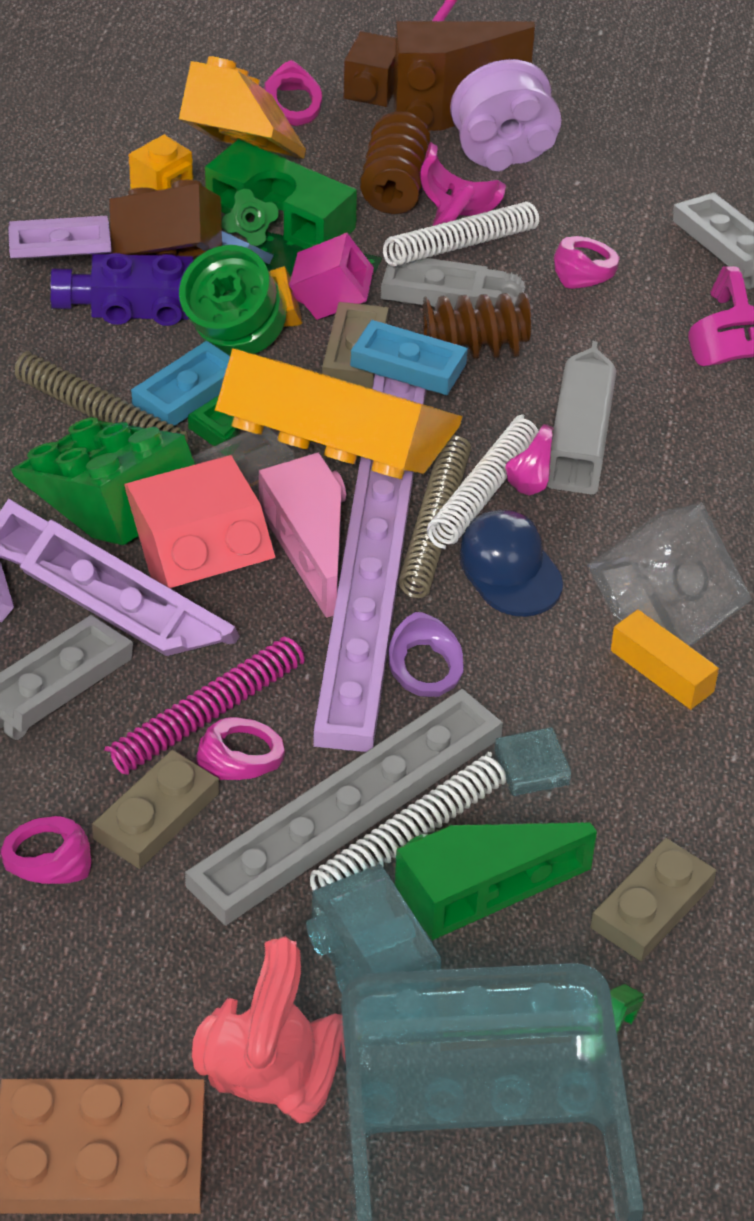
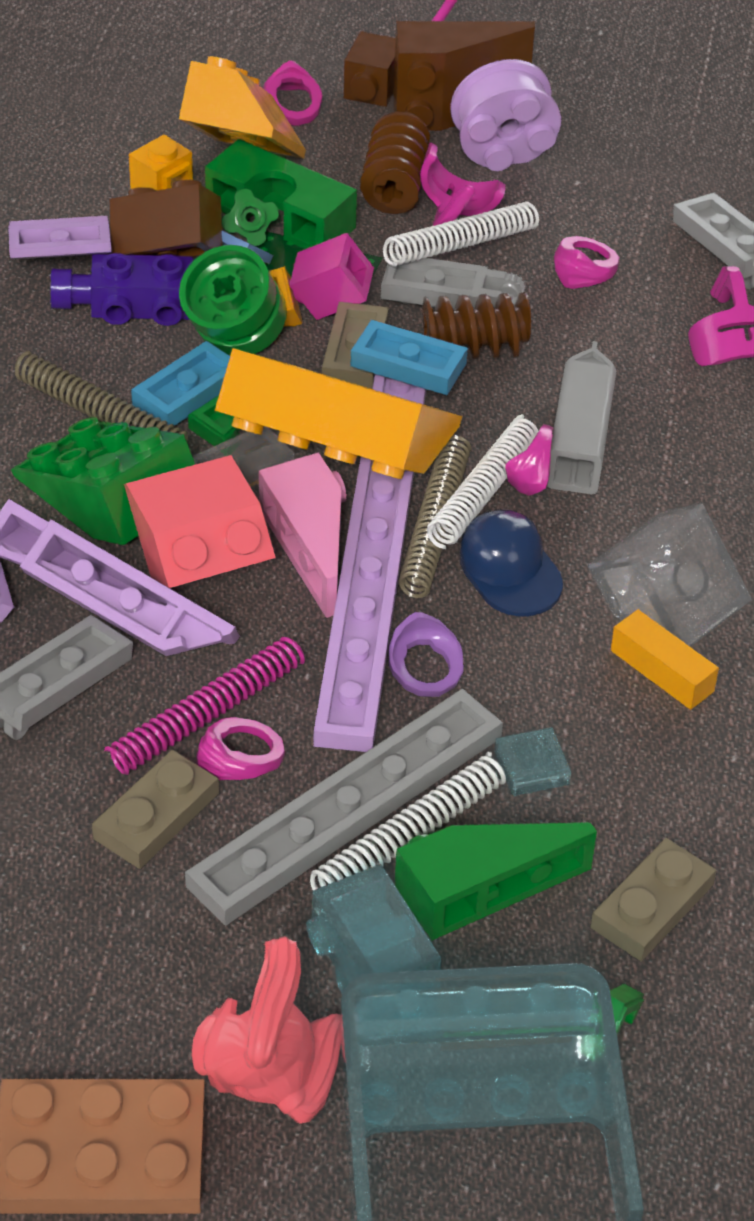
dark pink piece [0,816,91,884] -> none

